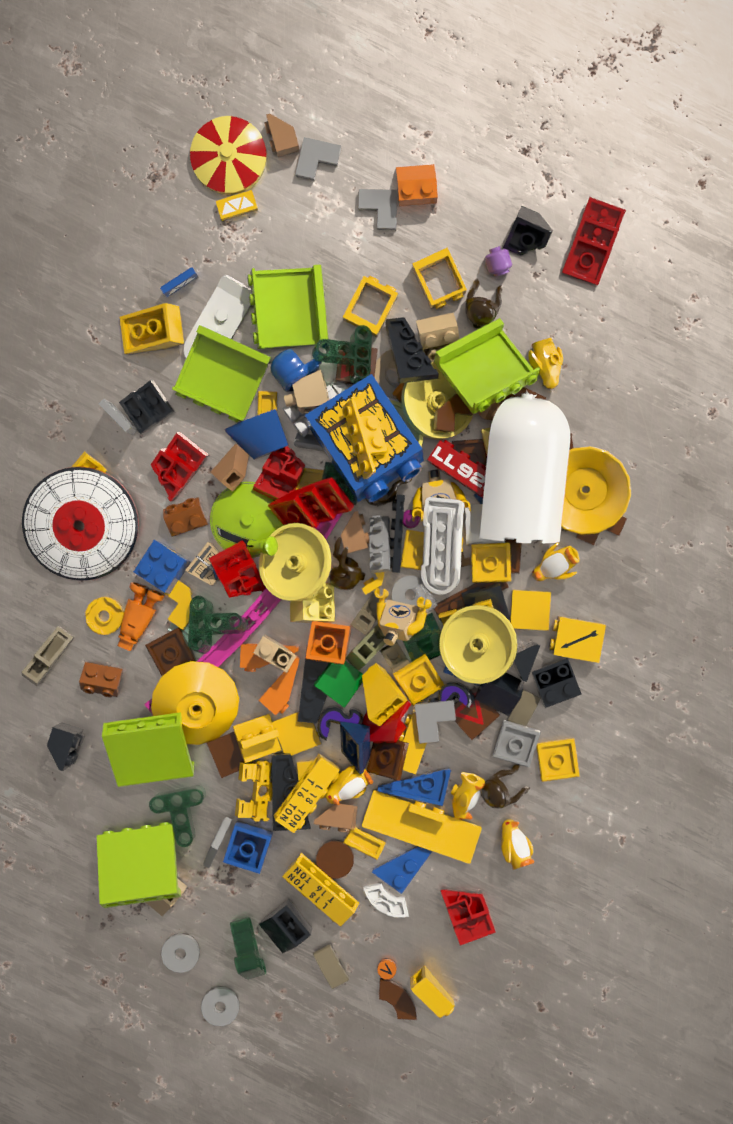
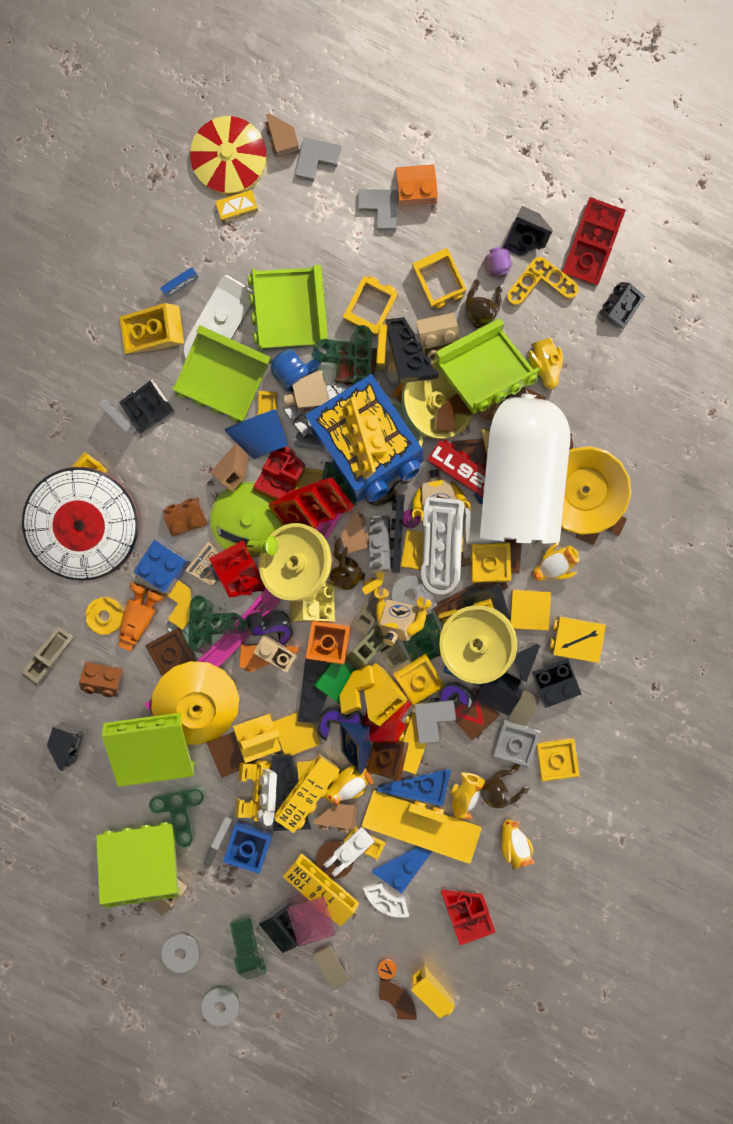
red slope [151,432,209,502] -> none
orange slope [258,656,301,715] -> none
none -> black animal [246,610,293,645]
none -> white hinge [257,769,277,826]
none -> clear pink plate [287,896,336,947]
none -> white hinge [323,826,375,877]
none -> yellow tile [339,665,375,715]
none -> yellow tile [376,324,387,371]
none -> yellow beam [506,257,579,306]
none -> black bracket [599,282,646,328]

